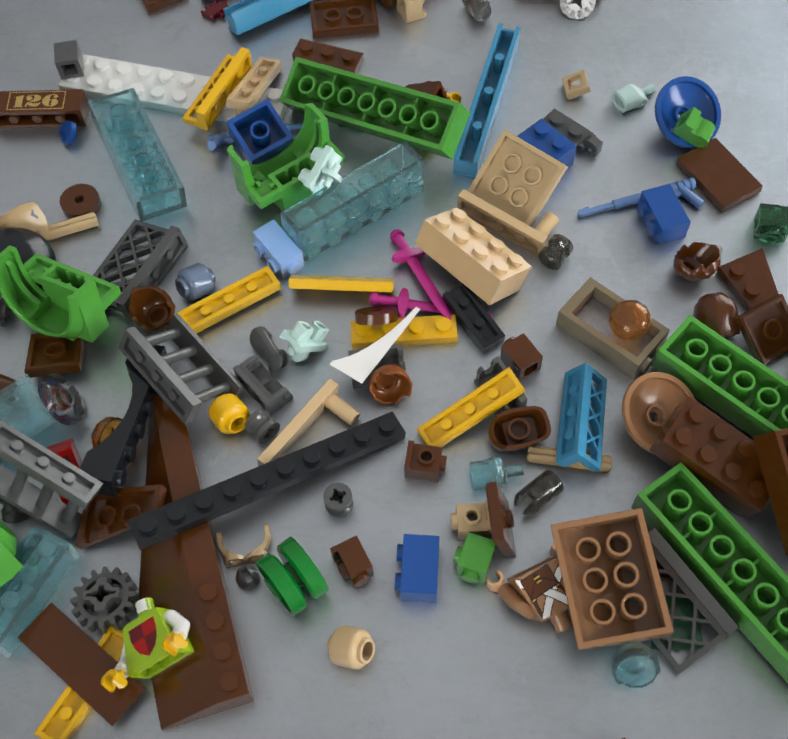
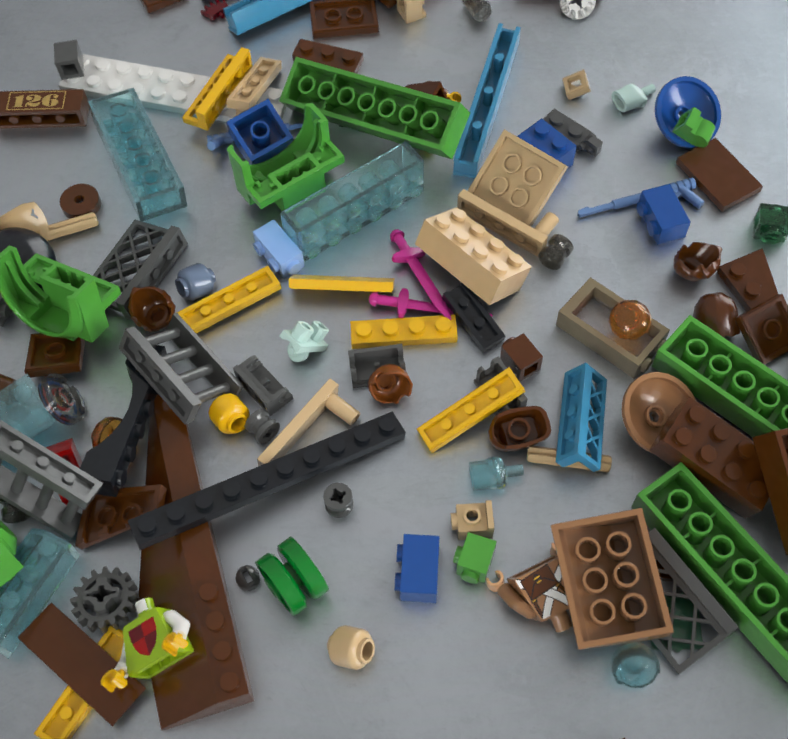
blue piece [59,121,77,145] -> none
tan cap [216,524,271,567] -> none
dark grey piece [250,326,290,373] -> none
light aqua hips [298,145,343,197] -> none
white sticker [330,307,420,384] -> none
reddish brown brick [330,535,374,587] -> none
reddish brown piece [355,306,398,325] -> none
reddish brown brick [404,440,447,482] -> none
reddish brown plate [485,481,516,558] -> none
clear smoke piece [514,470,564,516] -> none

